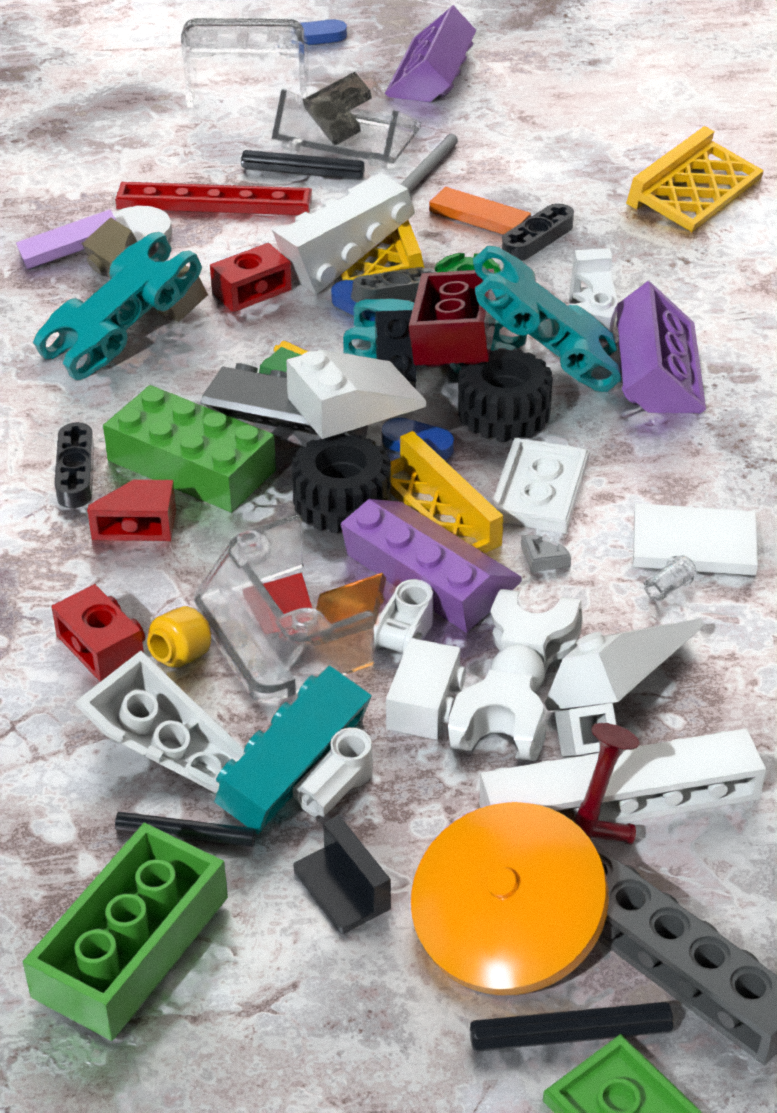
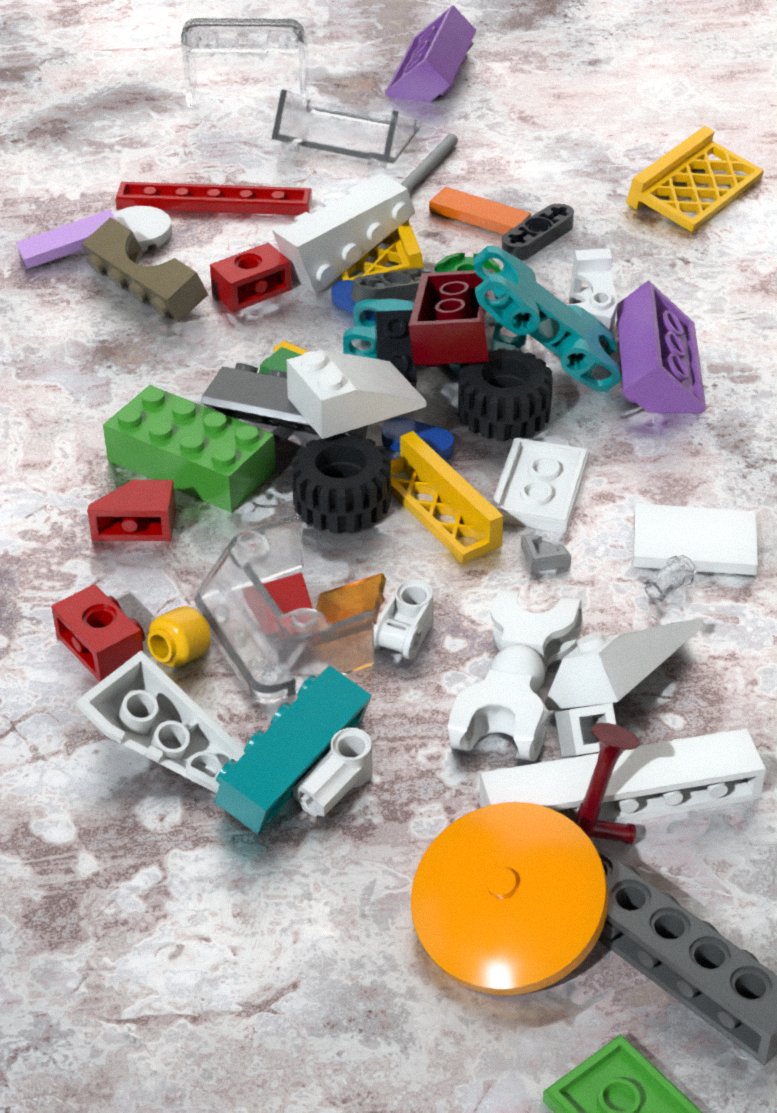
bright green brick [22,822,228,1041] -> none
teal piece [33,232,202,380] -> none
black beam [54,422,94,508] -> none
black bar [115,812,256,847] -> none
black axle [241,150,365,180] -> none
tile [290,19,347,46] -> none
black panel [293,815,391,934] -> none
clear smoke plate [302,72,372,146] -> none
medium lavender slope [341,499,522,633] -> none
white brick [386,638,466,740] -> none
black axle [469,1002,674,1052] -> none

